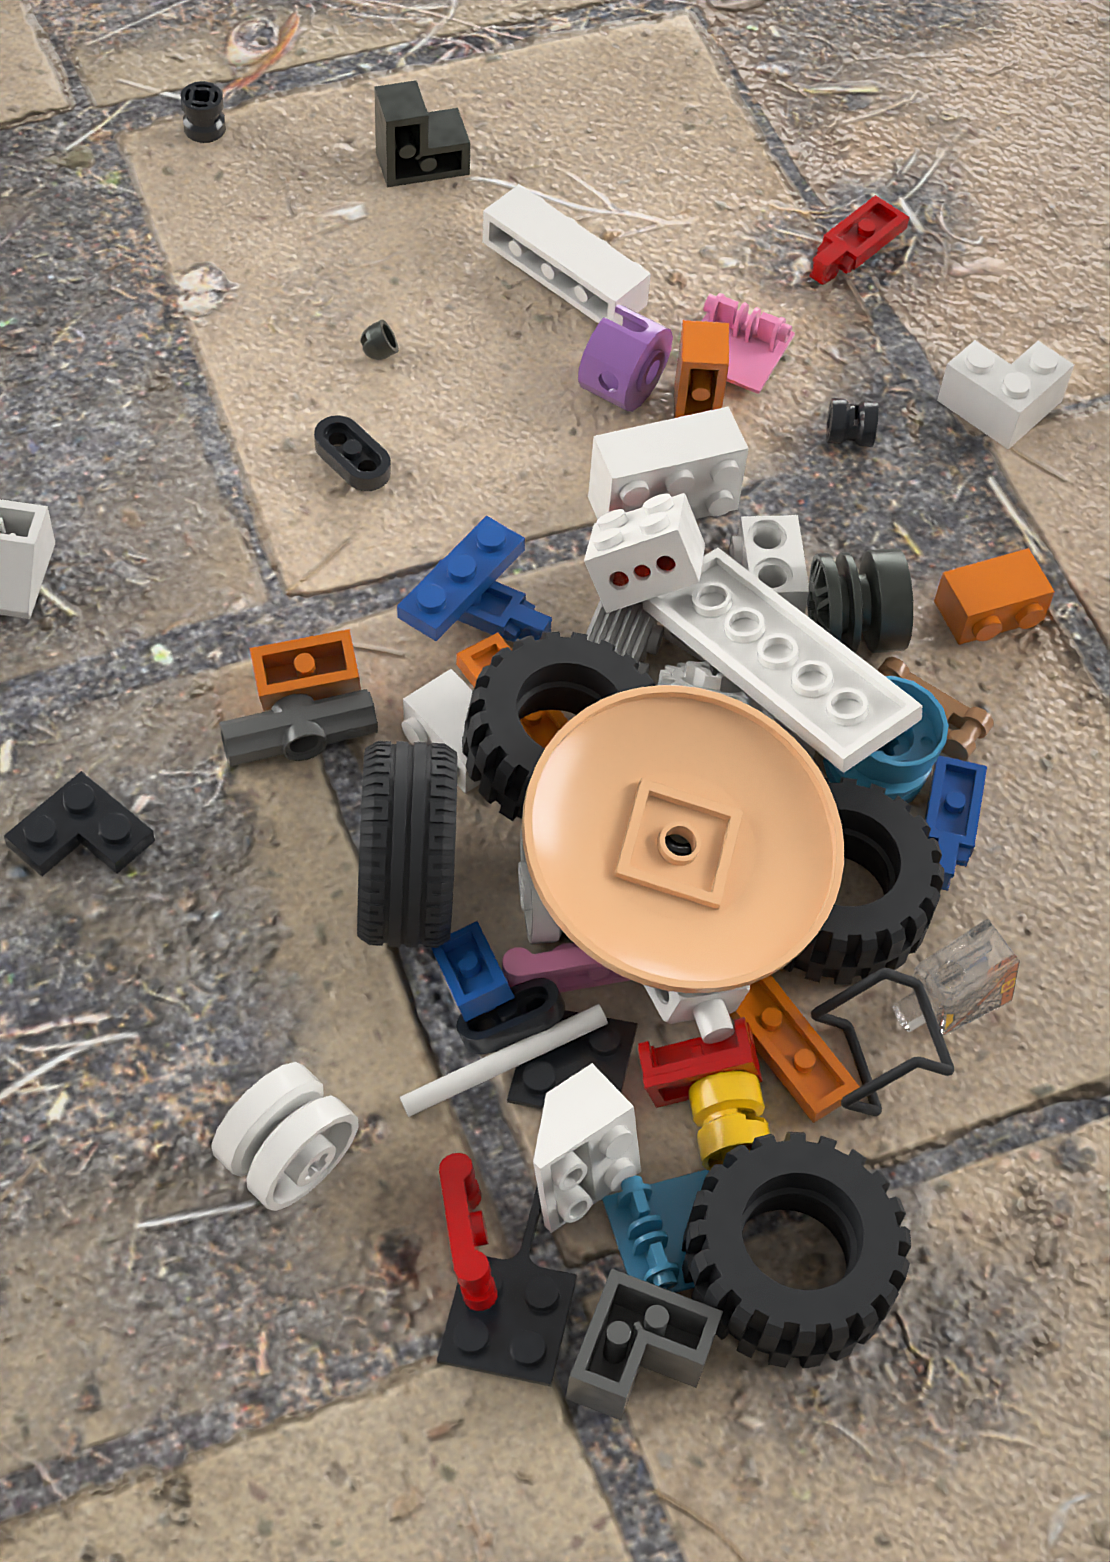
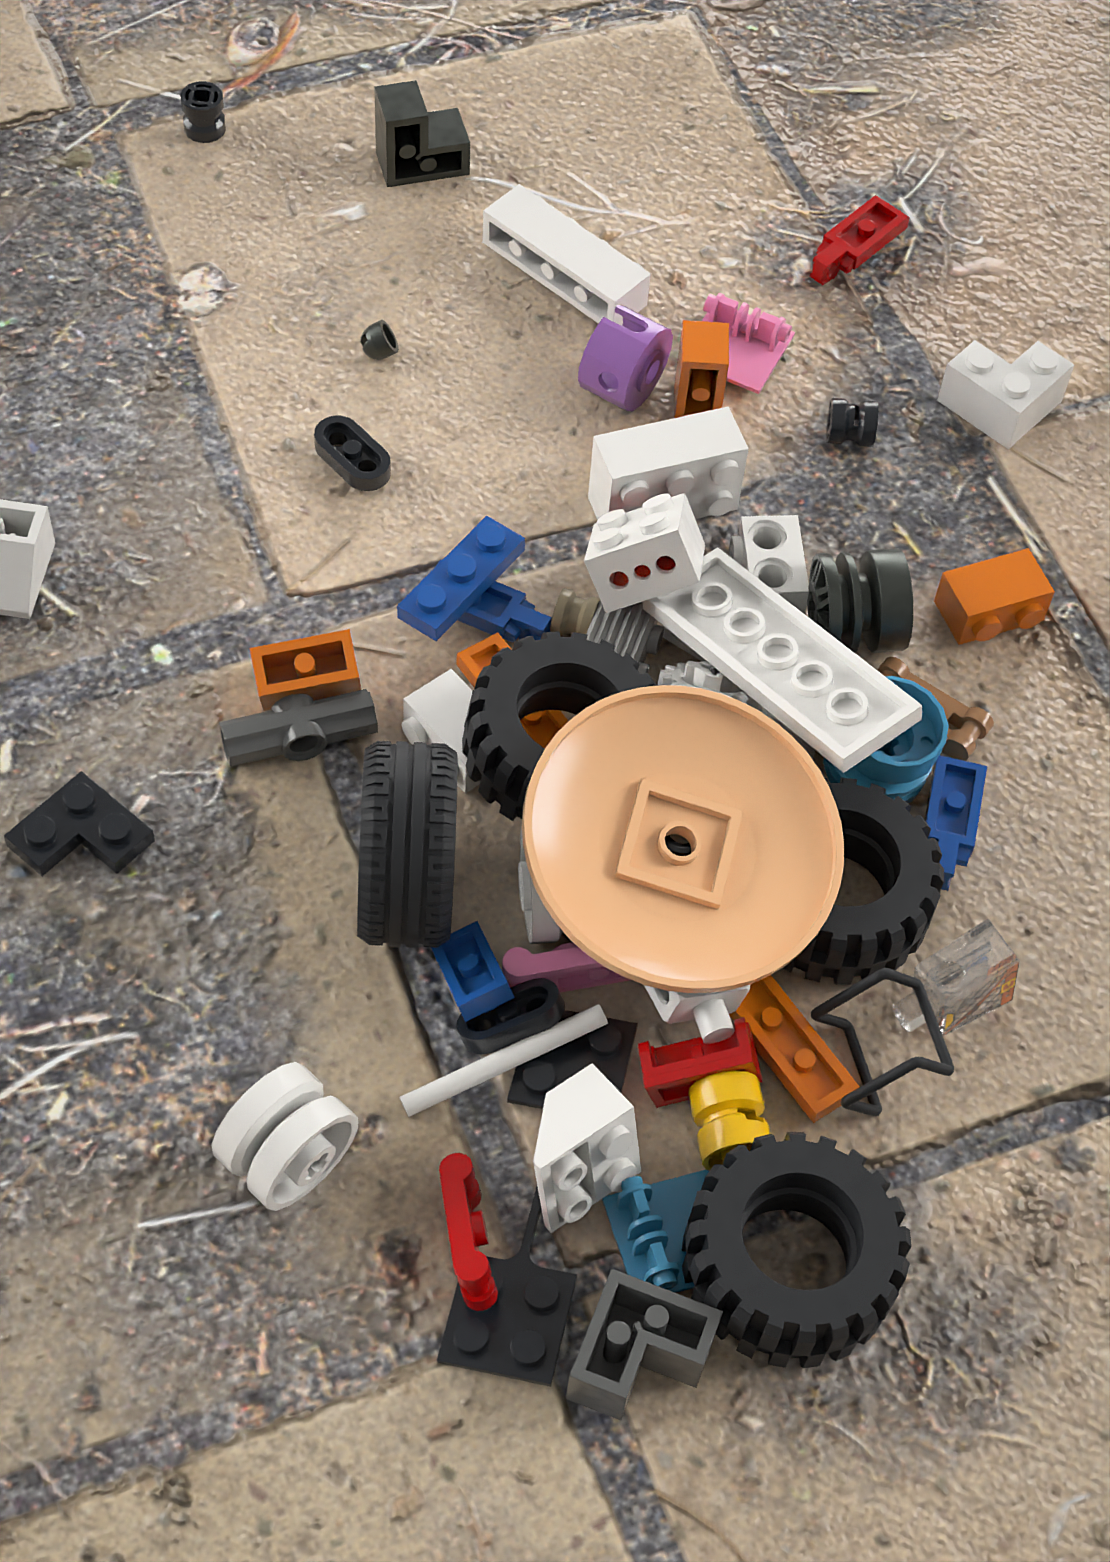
none -> dark tan wheel [550,588,600,637]

